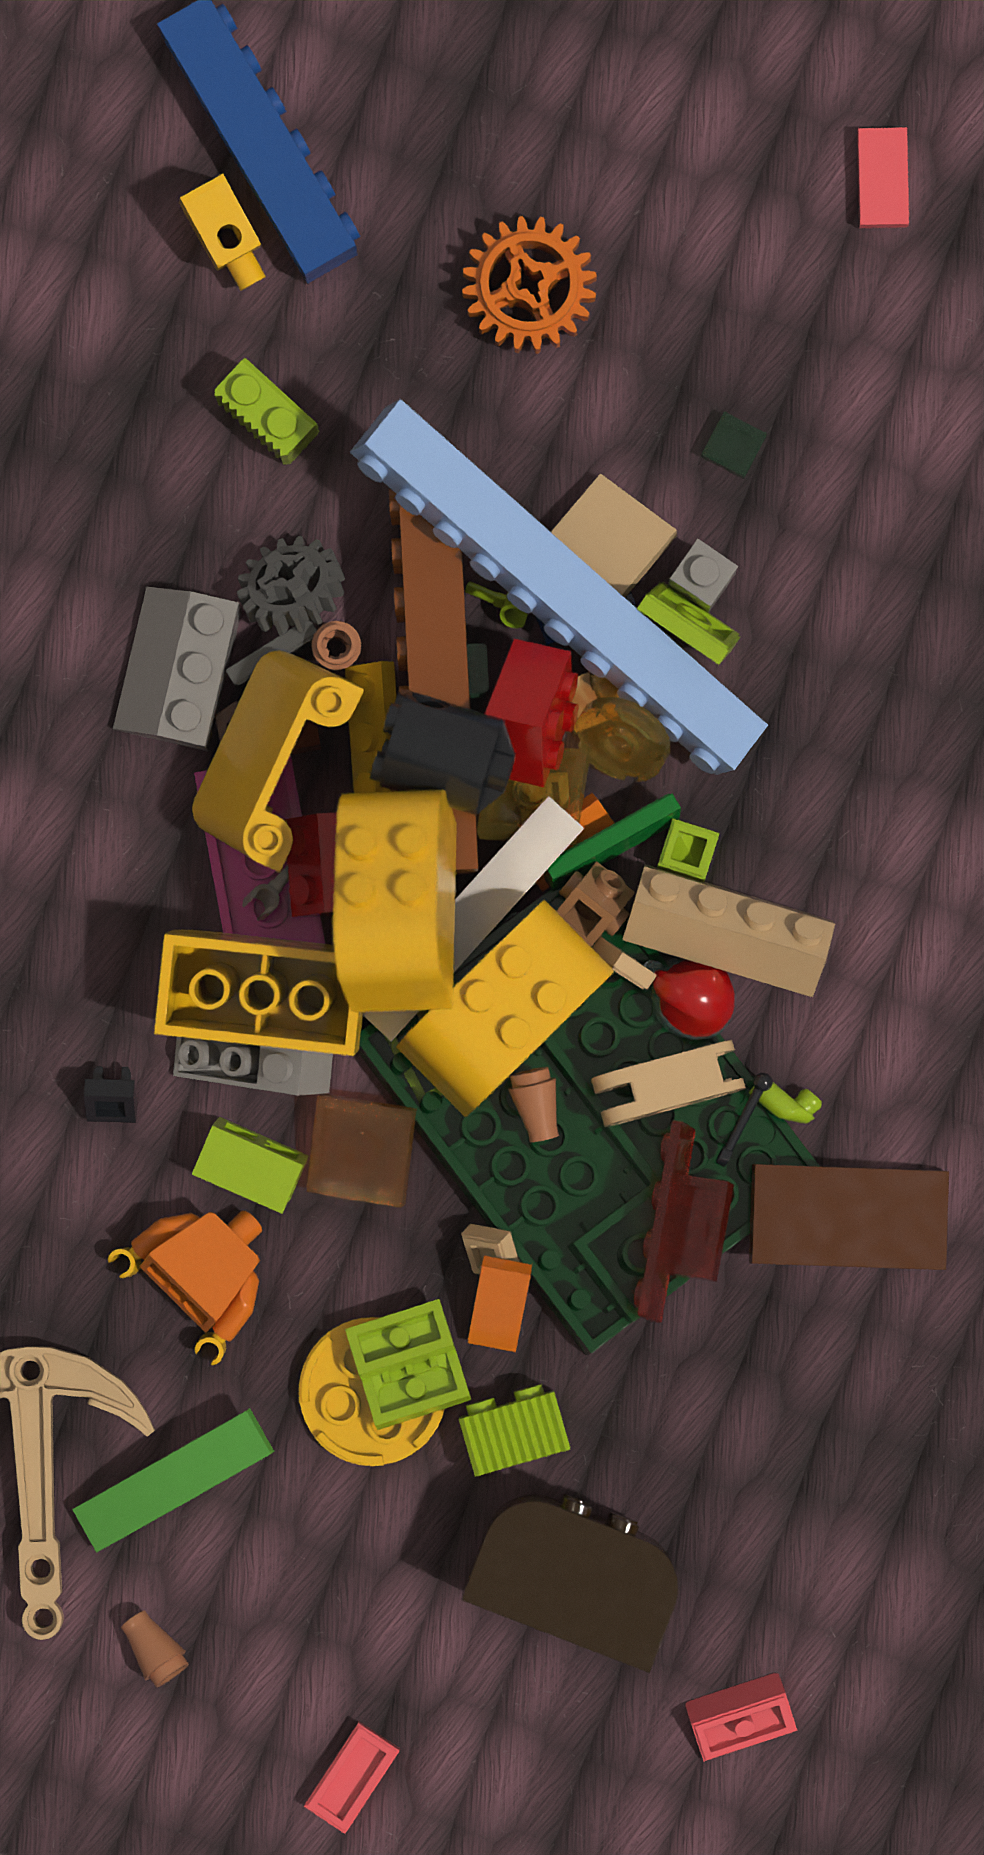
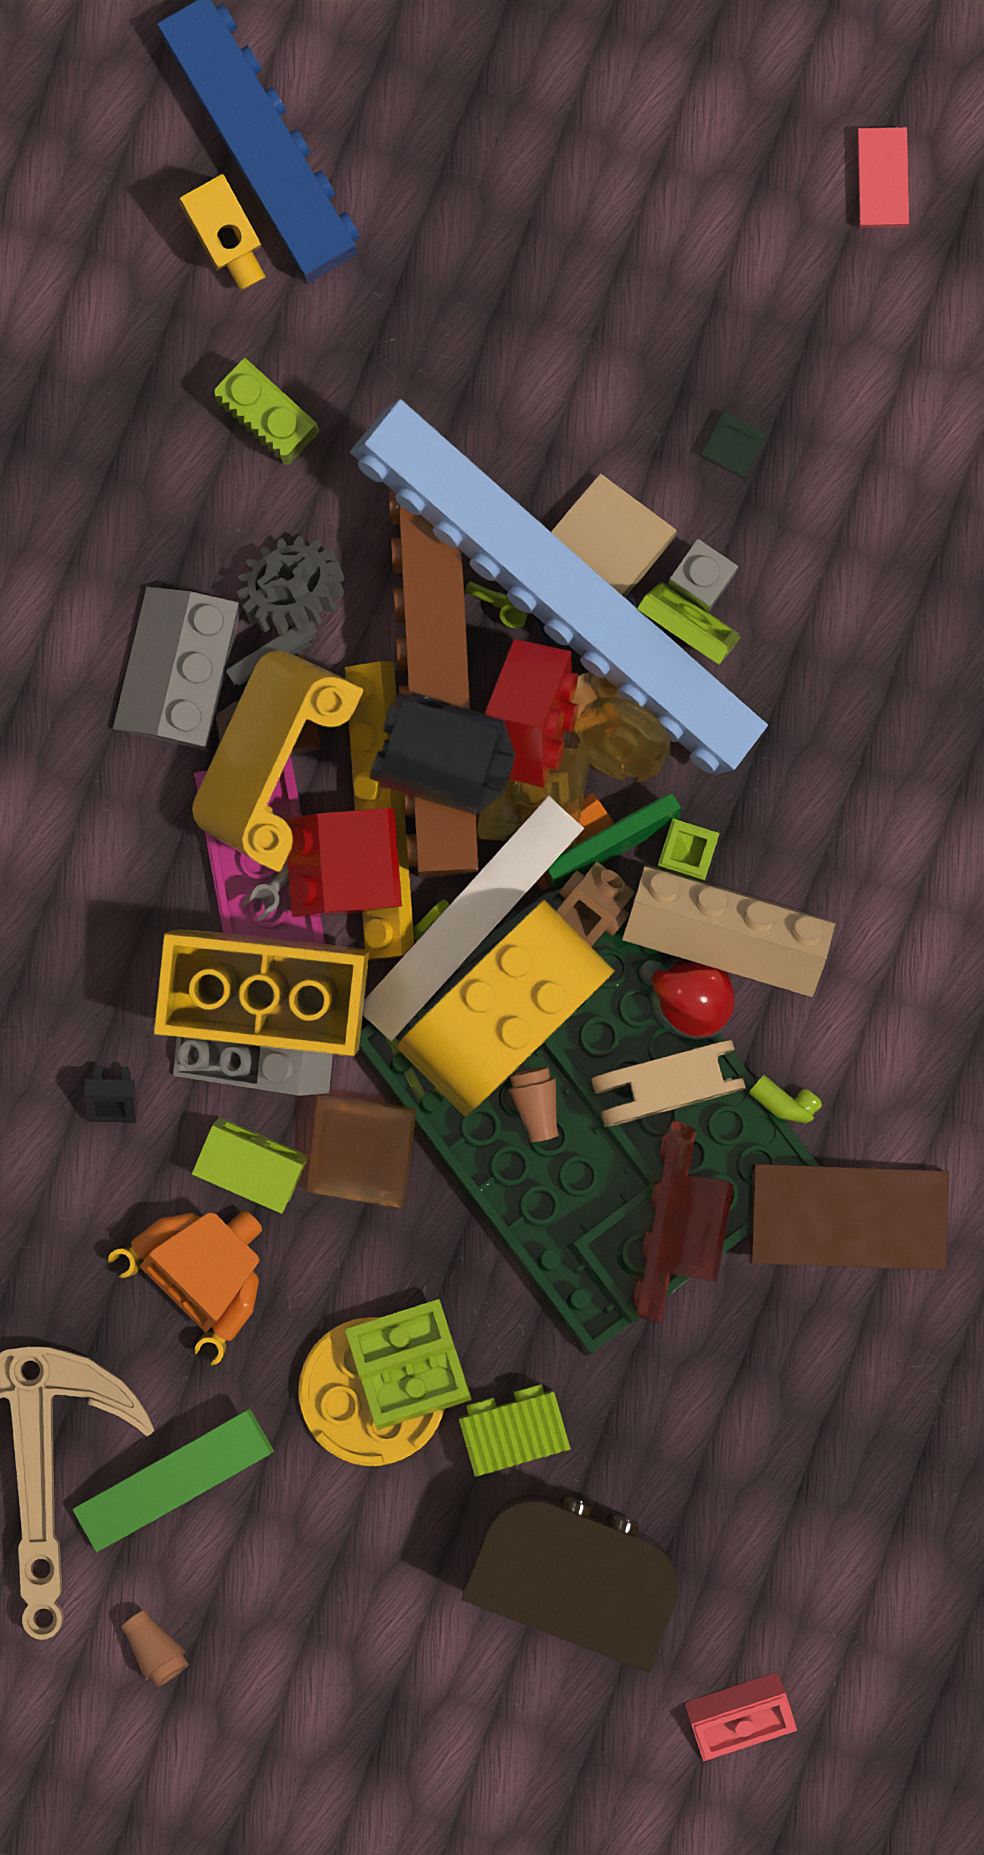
coral tile [304,1721,400,1834] -> none
nougat cone [312,621,361,670] -> none
yellow brick [334,790,457,1012] -> none
tan tile [461,1224,519,1274] -> none
orange gear [462,216,597,354] -> none
tile [467,643,489,698] -> none
orange tile [467,1256,532,1352] -> none
tan tile [592,936,657,989] -> none
black hinge [715,1072,773,1167] -> none

